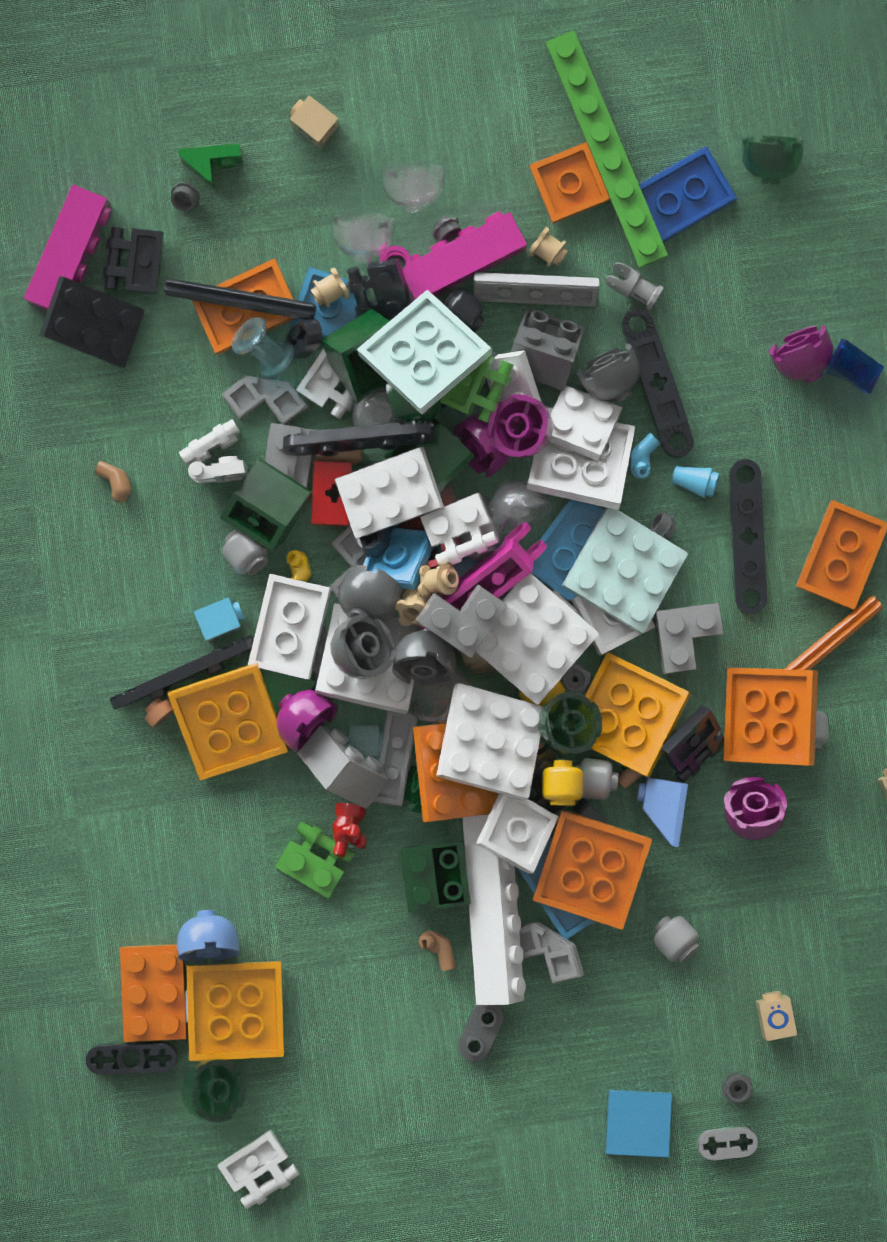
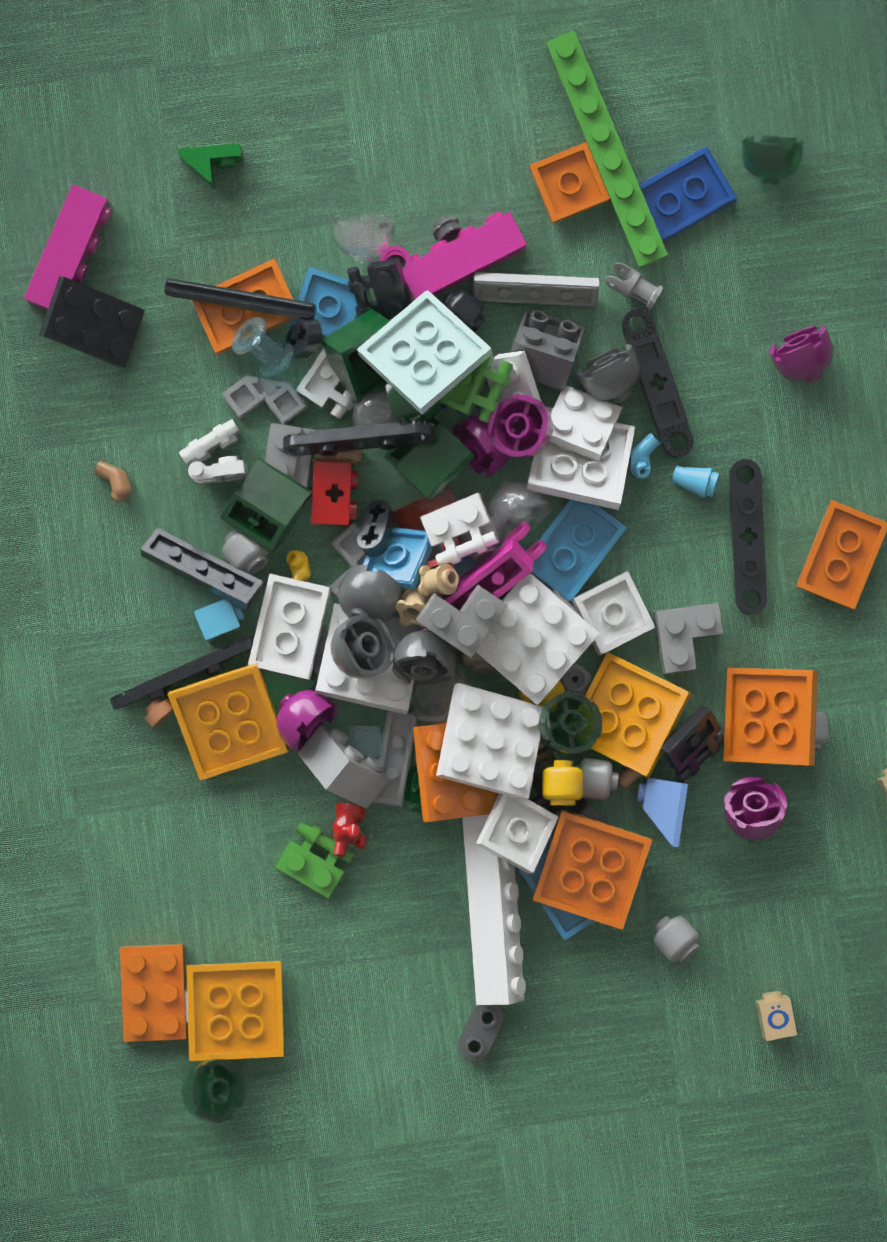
black beam [86,1042,178,1074] -> none
black plate [103,227,164,295] -> none
dark grey plate [171,182,200,212] -> none
medium blue cylinder [177,910,240,963] -> none
white plate [218,1130,300,1209] -> none
tan brick [290,95,339,149] -> none
tan brick [310,268,350,309] -> none
white plate [335,447,444,539] -> none
clear cylinder [382,164,445,213] -> none
dark green slope [400,841,471,912] -> none
medium nougat arm [418,931,456,971] -> none
light grey tile [519,921,584,984] -> none
tan brick [529,227,568,267] -> none
light aqua plate [561,507,688,634] -> none
dark azure tile [605,1090,672,1157] -> none
dark grey plate [649,511,677,539] -> none
light grey beam [697,1126,758,1160] -> none
dark grey plate [722,1073,753,1104] -> none
orange axle [785,596,883,670] -> none
clear blue slope [826,338,884,394] -> none
none -> plate [140,527,263,610]

